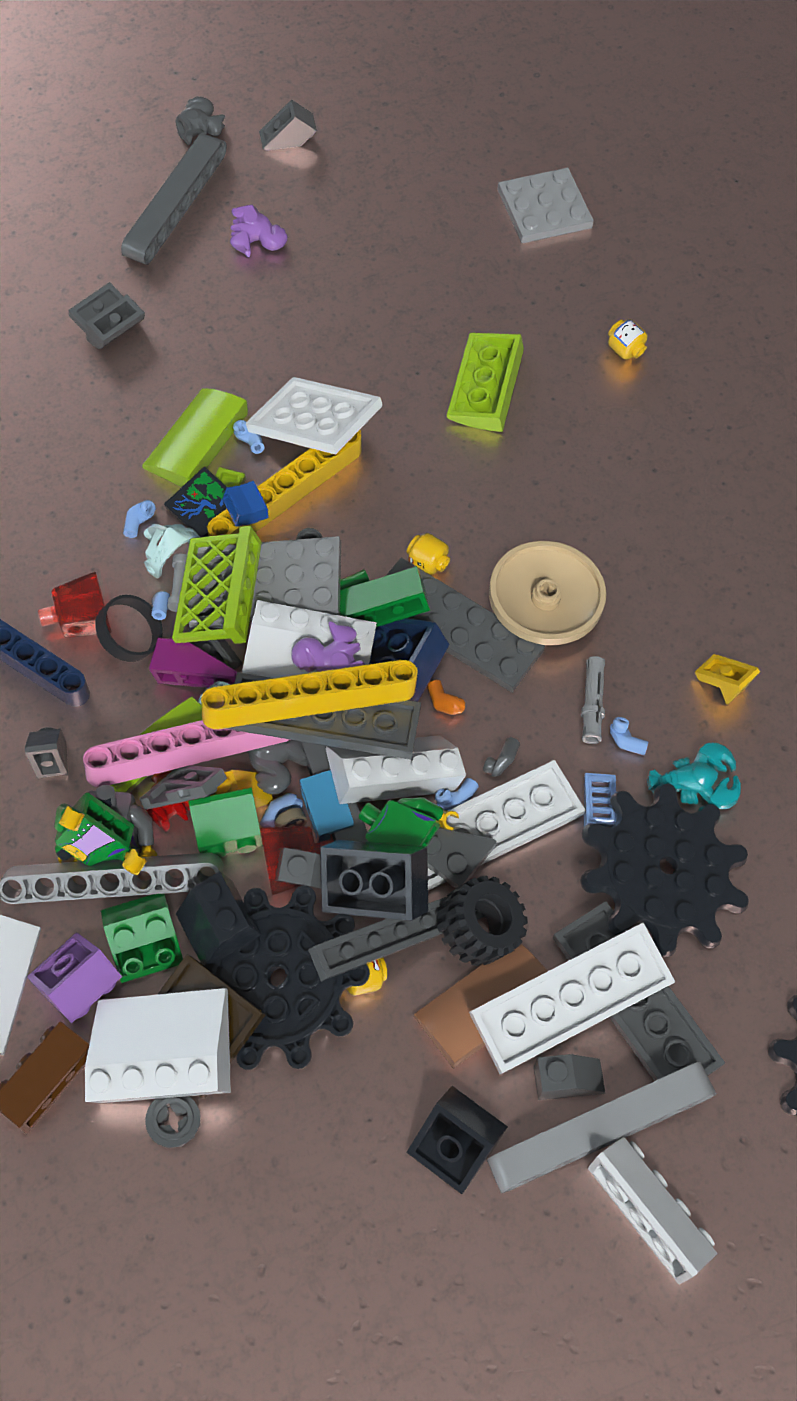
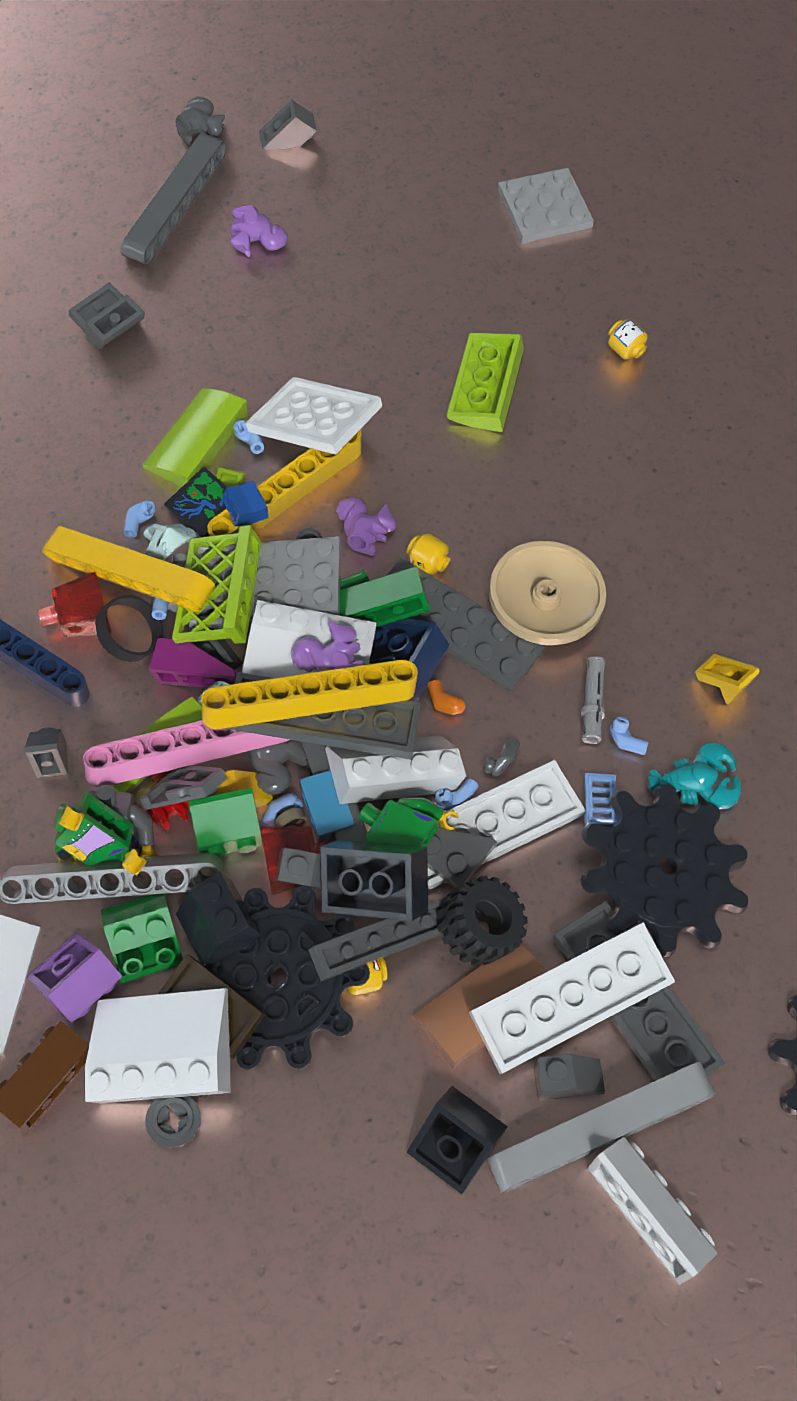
none -> yellow beam [42,526,215,612]
none -> medium lavender animal [336,497,396,556]

